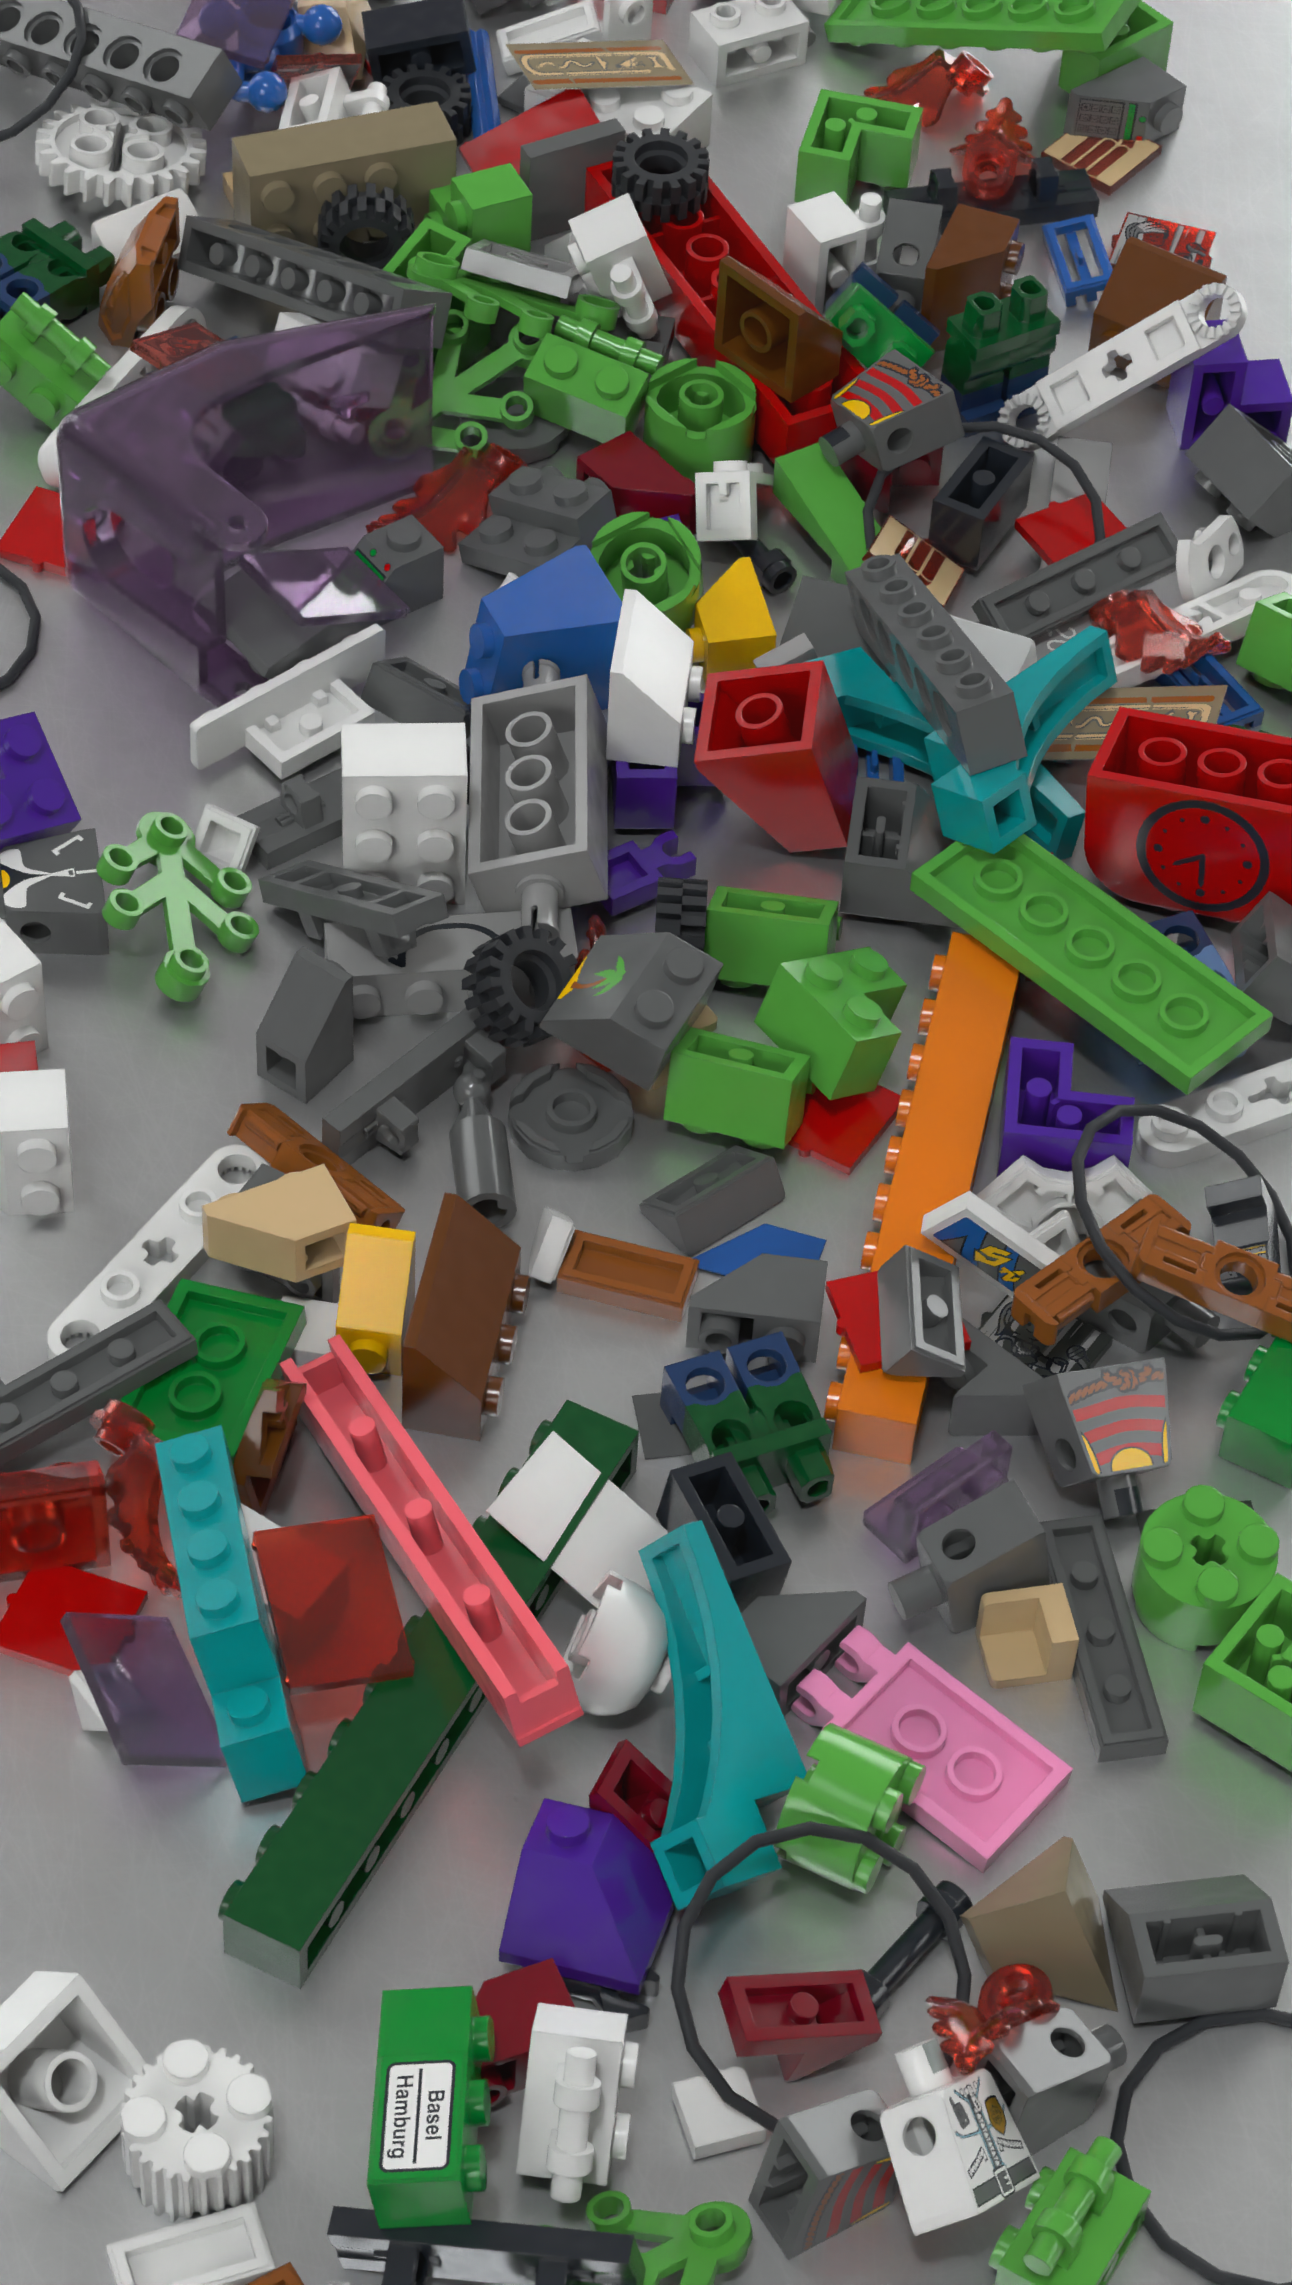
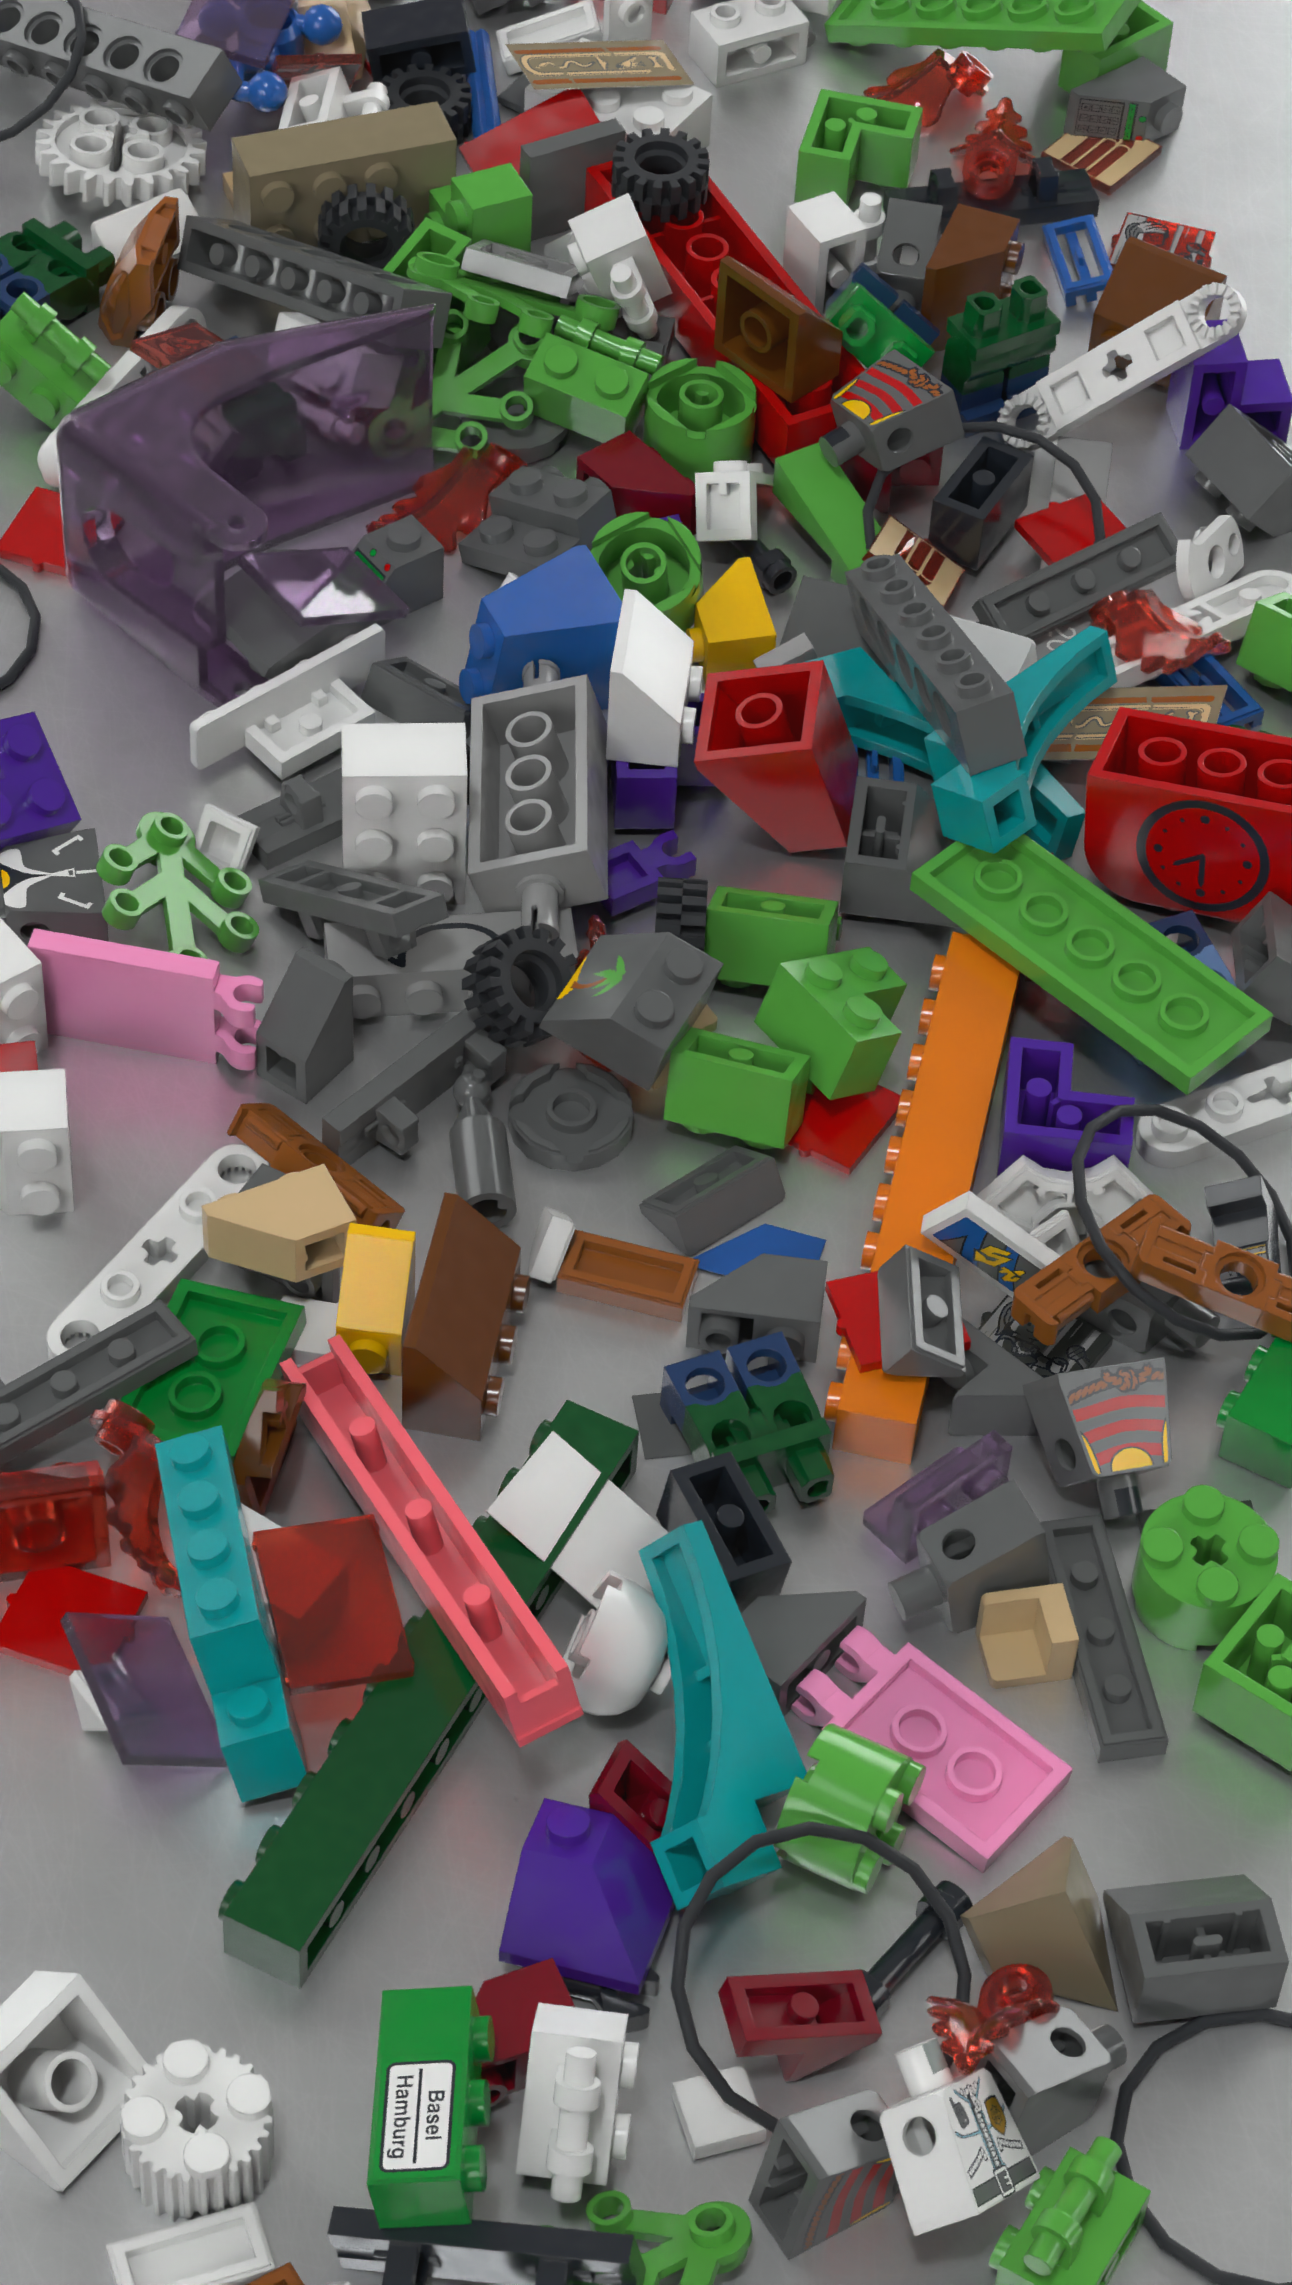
none -> bright pink tile [27,928,264,1070]

